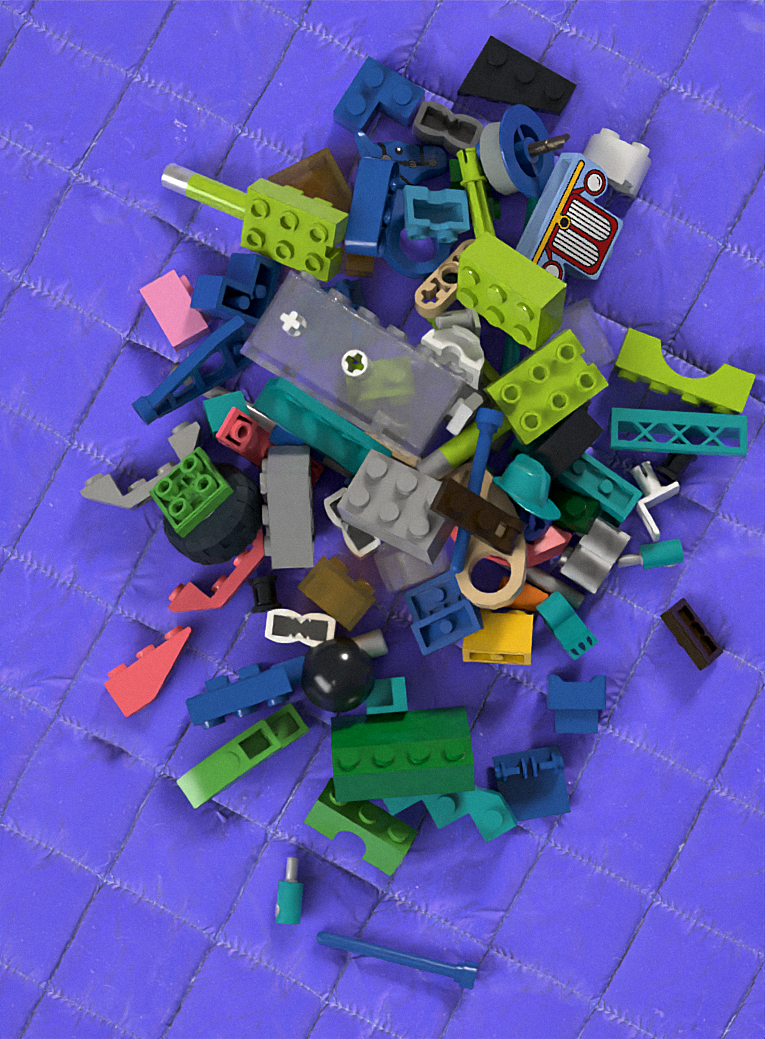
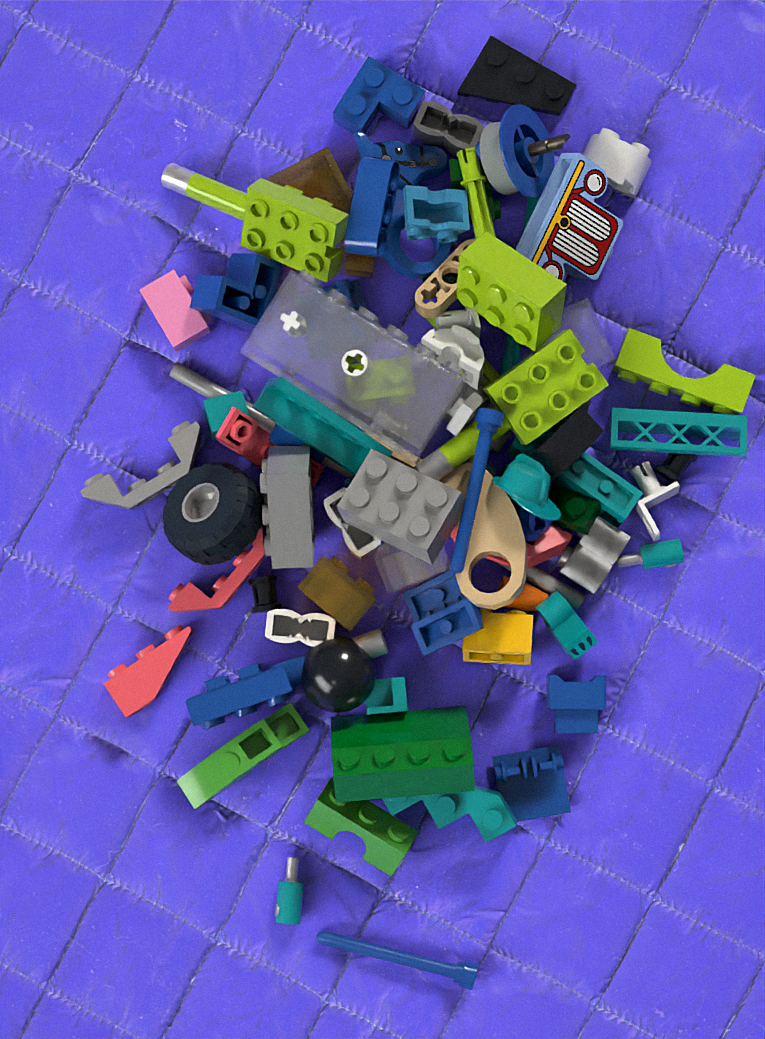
blue plate [131,314,260,426] -> none
bright green tile [149,447,234,538] -> none
dark brown plate [429,478,526,556] -> none
dark brown plate [660,597,723,671] -> none

